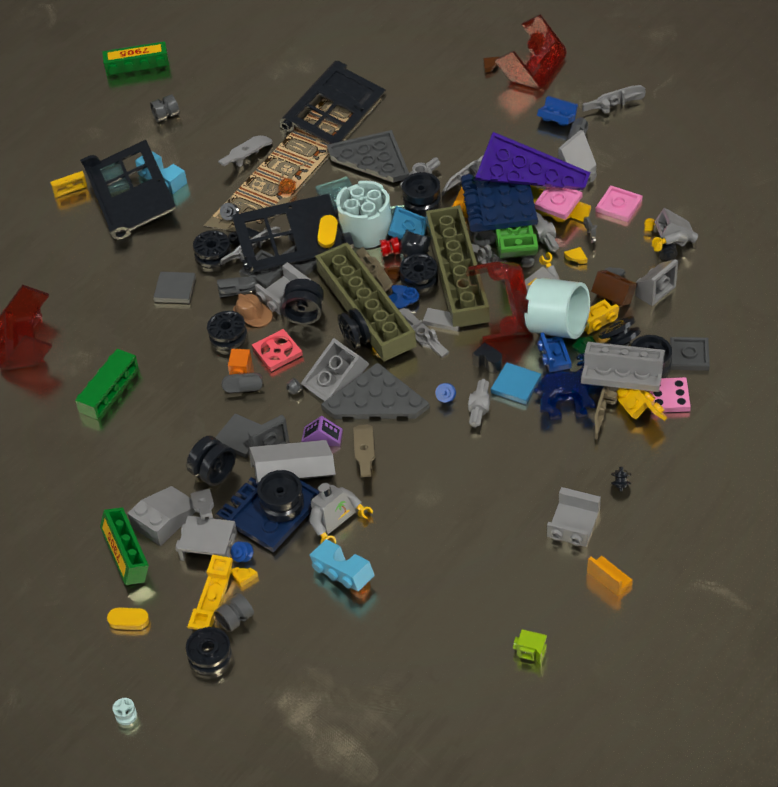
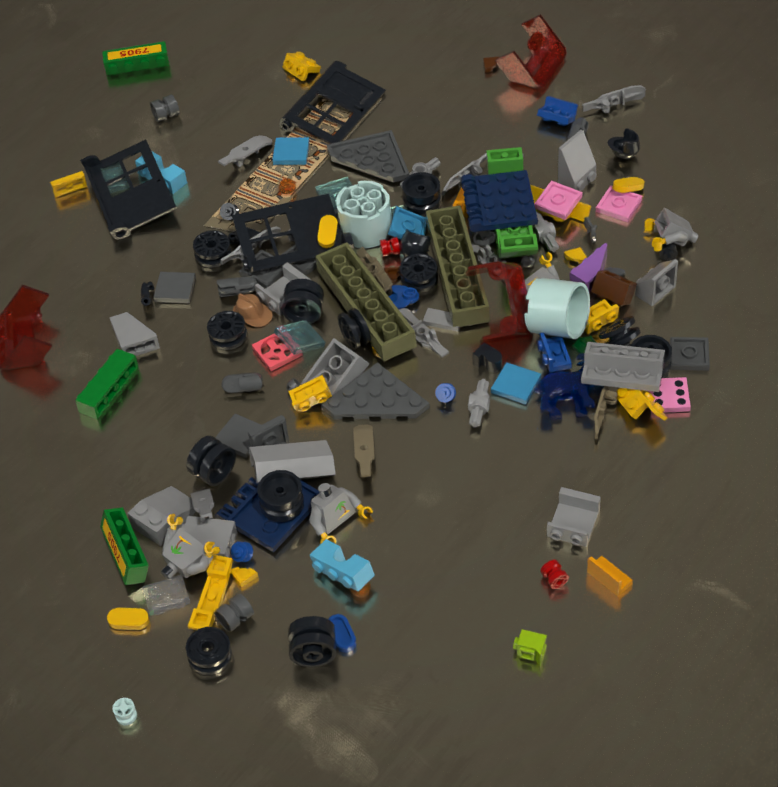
orange brick [228,349,252,375] -> none
medium lavender slope [302,416,343,446] -> none
dark purple wing [474,132,591,190] -> none
black wheel [611,467,631,491] -> none
none -> light grey slope [110,312,160,356]
none -> black arm [141,281,155,306]
none -> clear bracket [142,575,191,616]
none -> light grey torso [161,514,220,580]
none -> dark azure tile [272,137,310,165]
none -> clear light blue tile [274,320,326,354]
none -> yellow bracket [282,51,321,81]
none -> yellow bracket [288,375,332,413]
none -> black wheel [288,616,336,667]
none -> blue tile [329,614,356,653]
none -> red wheel [540,559,569,589]
none -> medium lavender slope [569,243,607,293]
none -> black helmet [607,128,640,160]
none -> yellow tile [612,177,645,193]

